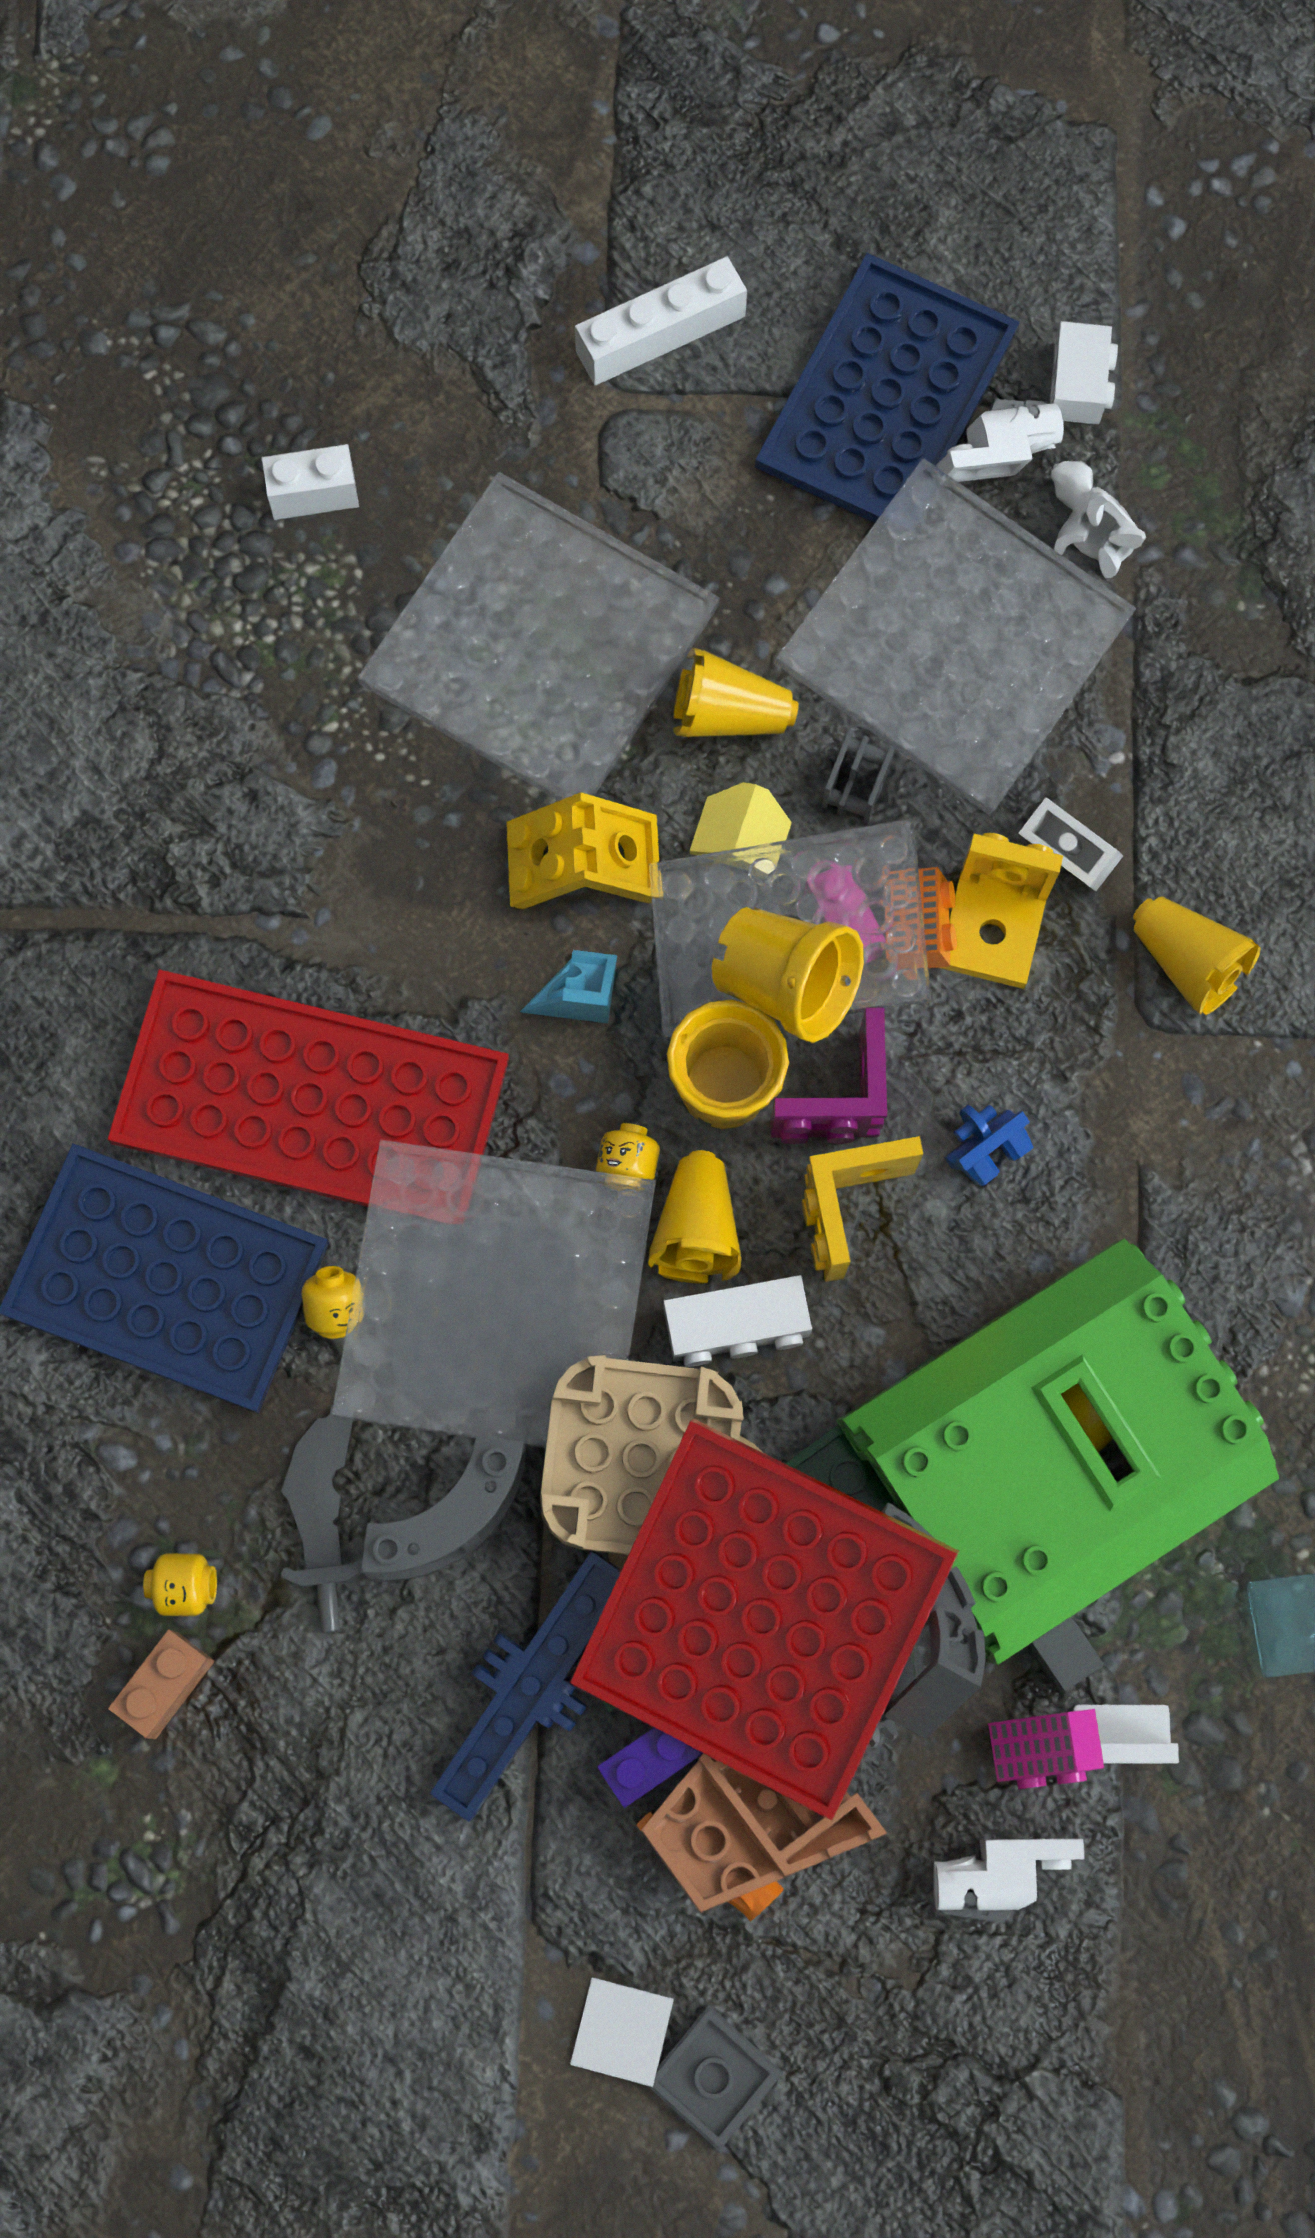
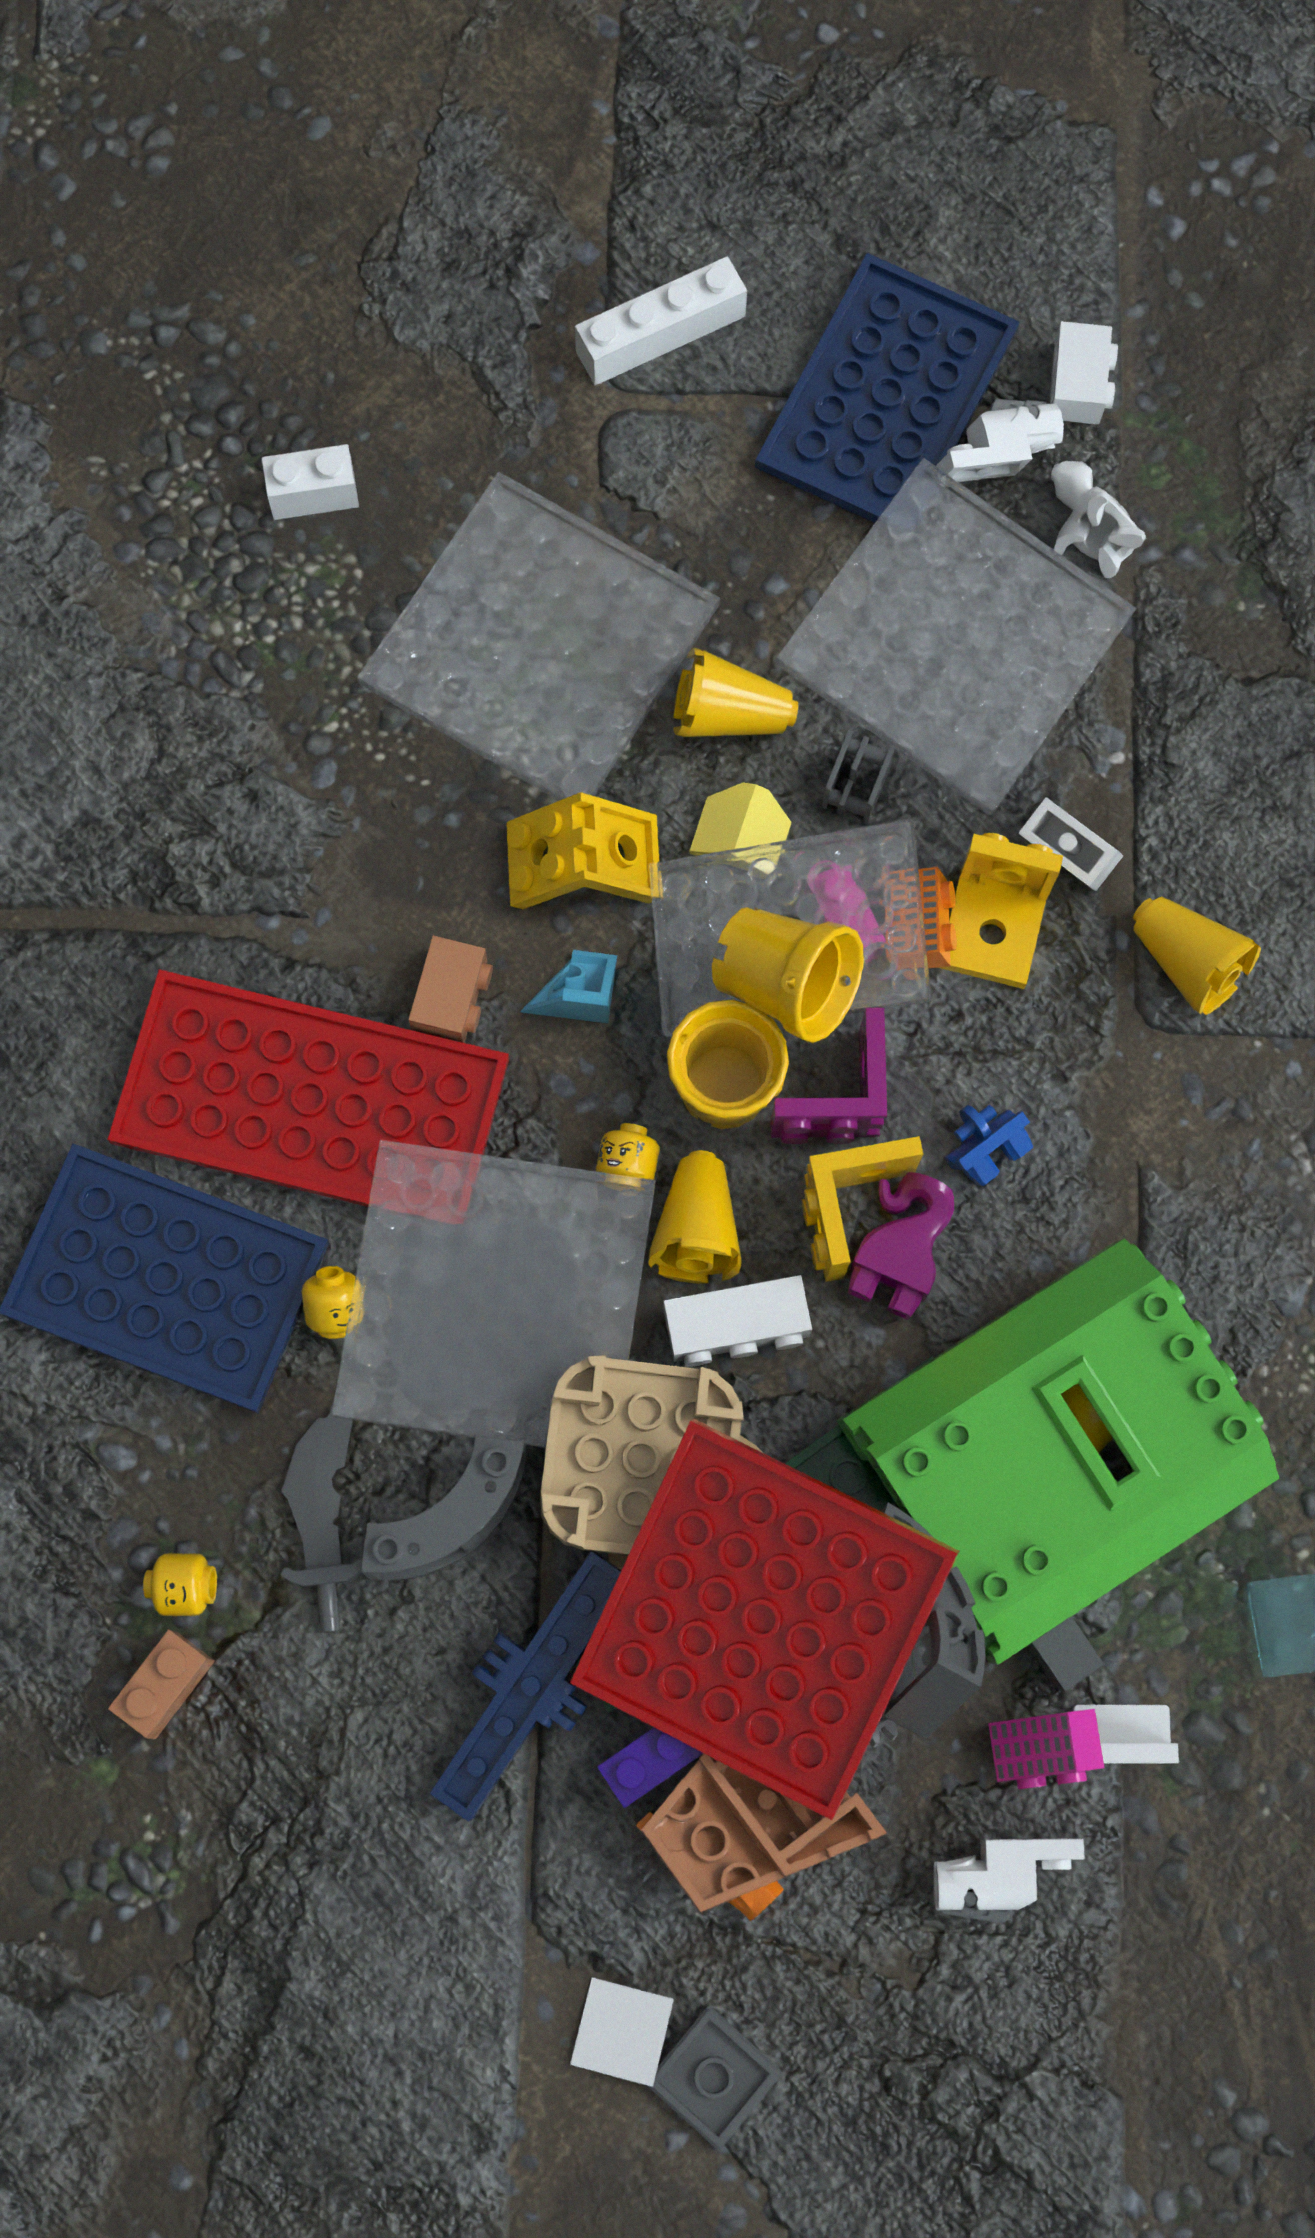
none -> nougat brick [409,936,493,1043]
none -> magenta hips [847,1172,954,1320]

